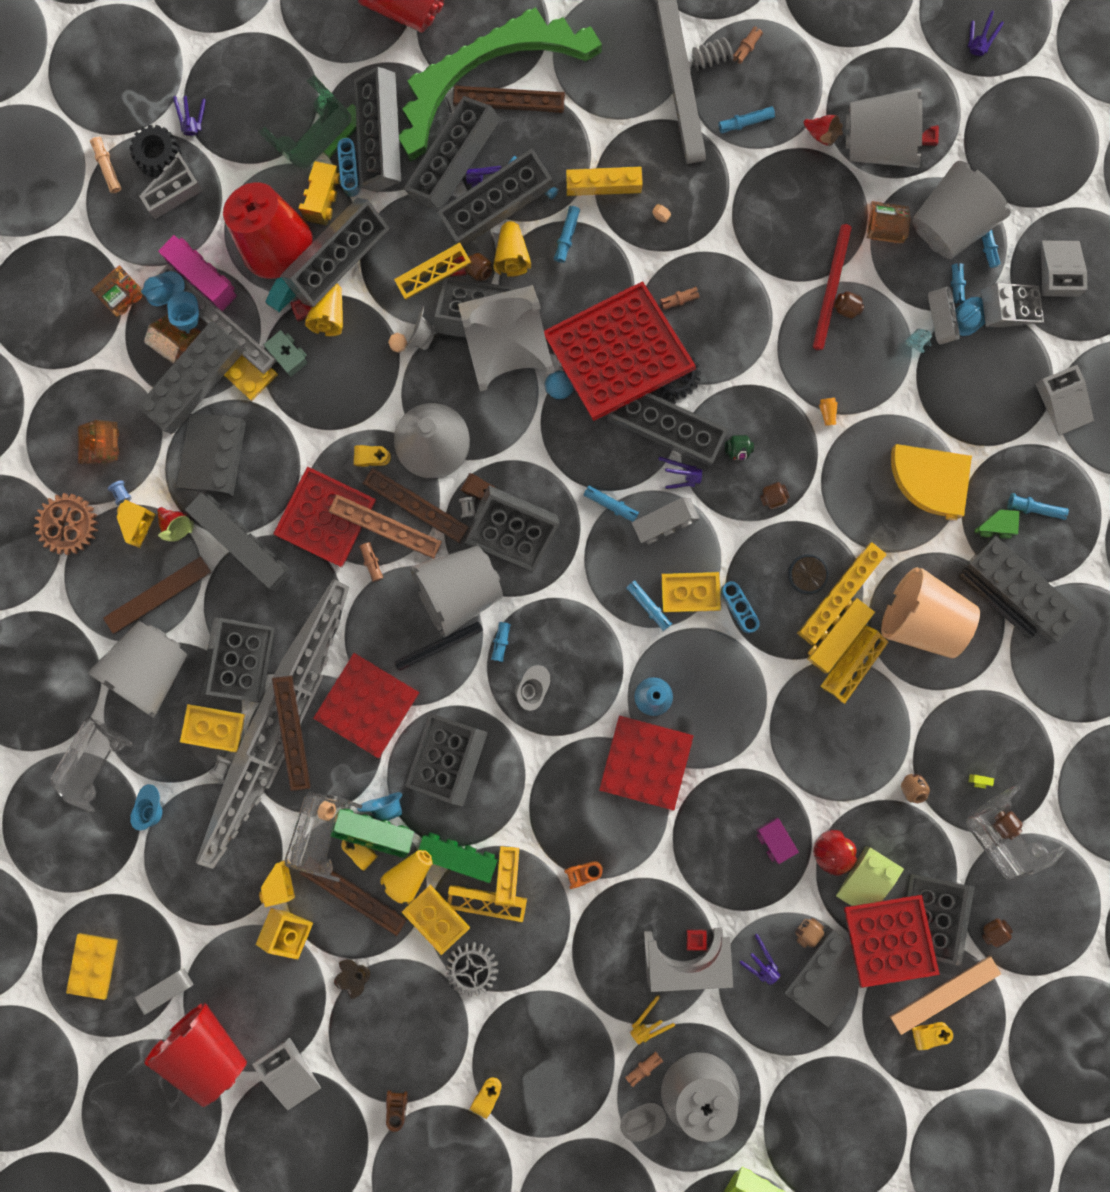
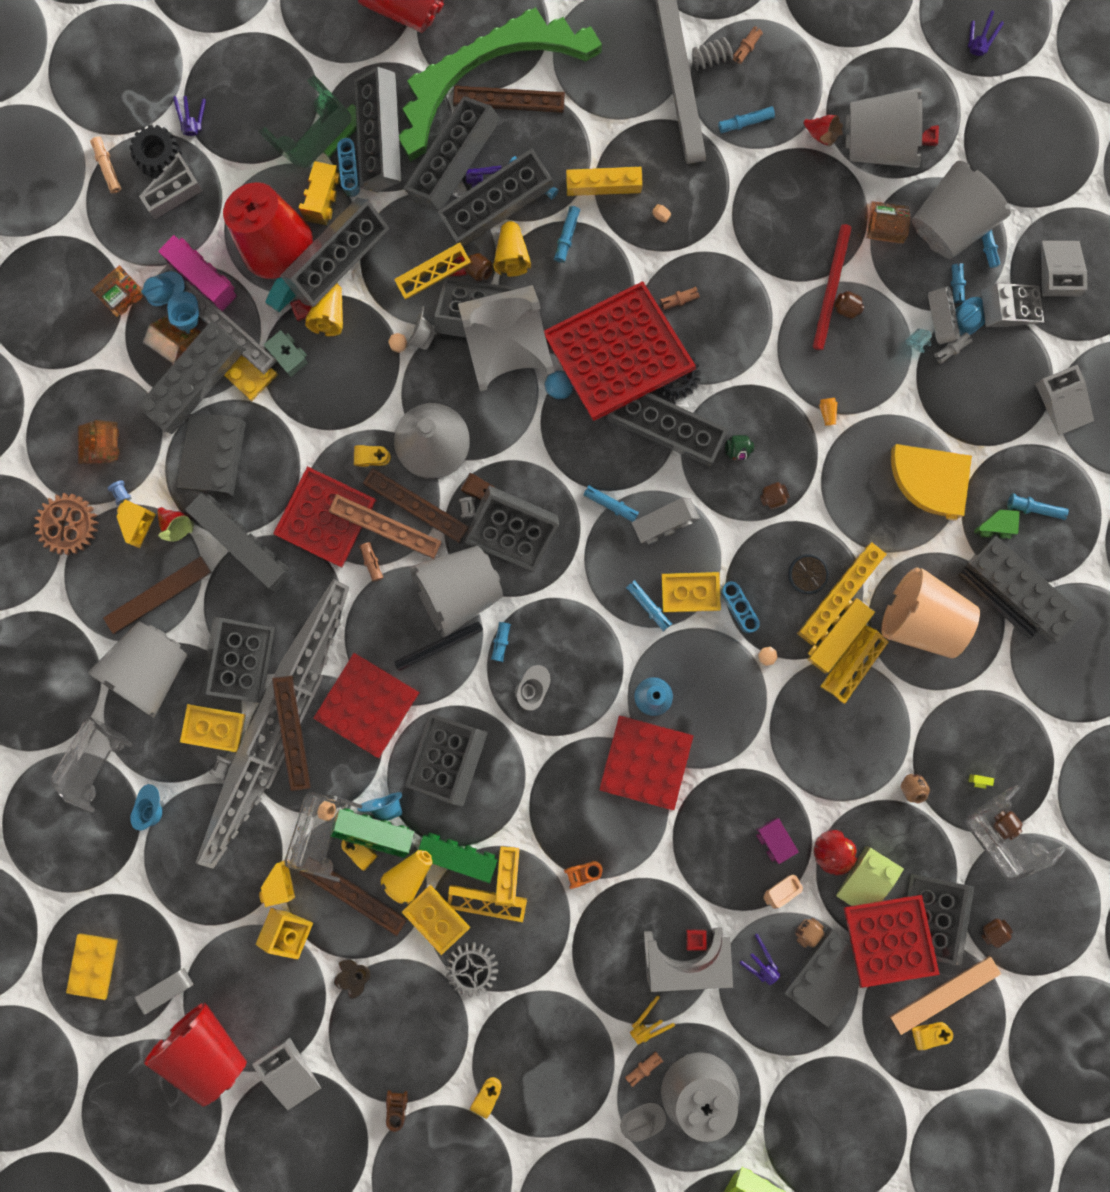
dark purple plant [658,457,702,489] -> none
none -> light nougat tile [758,647,778,666]
none -> light nougat piece [763,875,803,909]
none -> light grey pin [934,332,973,364]

